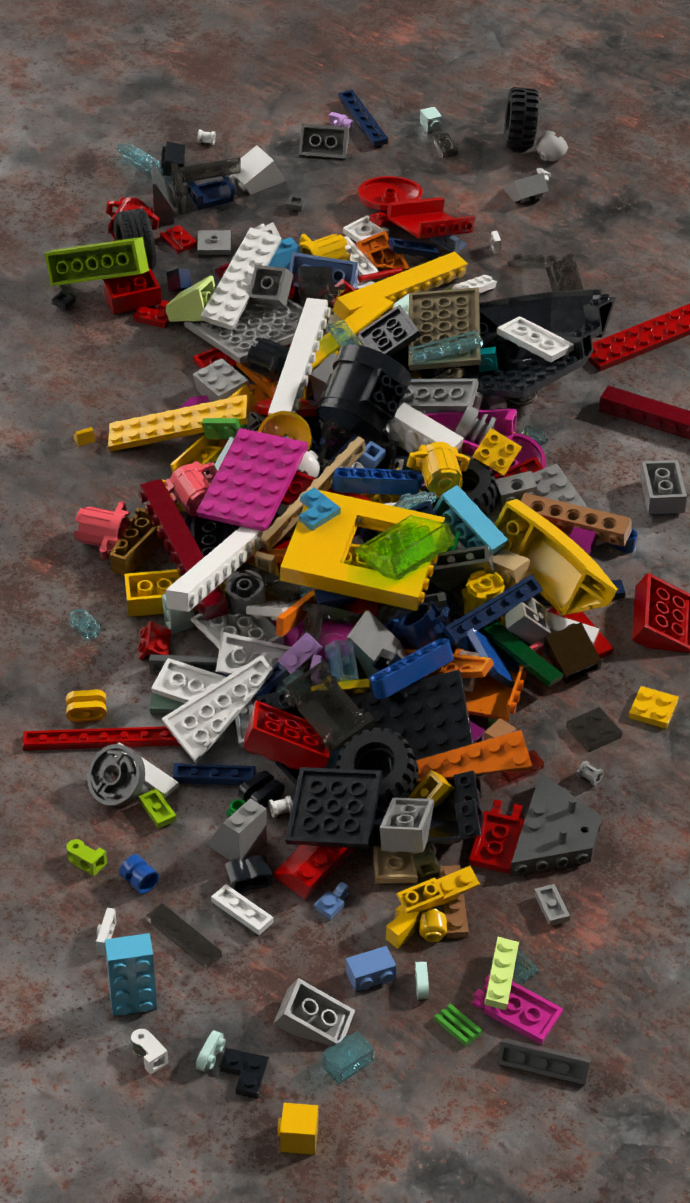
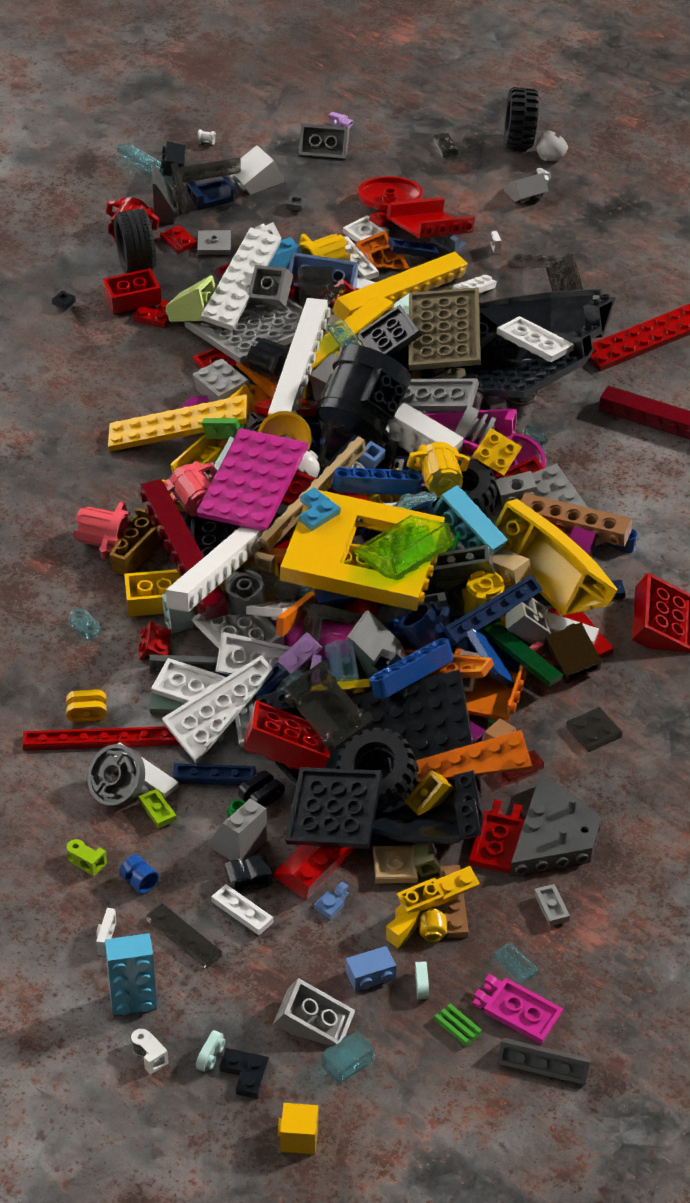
lime brick [44,237,149,286] -> none
yellow slope [73,427,95,447] -> none
dark blue panel [166,268,192,292] -> none
white bush [268,795,293,818] -> none
dark blue plate [338,90,388,147] -> none
red bar [358,267,403,283] -> none
light grey slope [380,798,434,854] -> none
clear light blue plate [409,330,483,365] -> none
light aqua brick [420,107,442,133] -> none
teal brick [479,347,498,372] -> none
yellowish green plate [484,937,519,1010] -> none
light grey bush [576,761,604,786] -> none
yellow plate [629,686,679,729] -> none
light grey brick [640,460,687,514] -> none

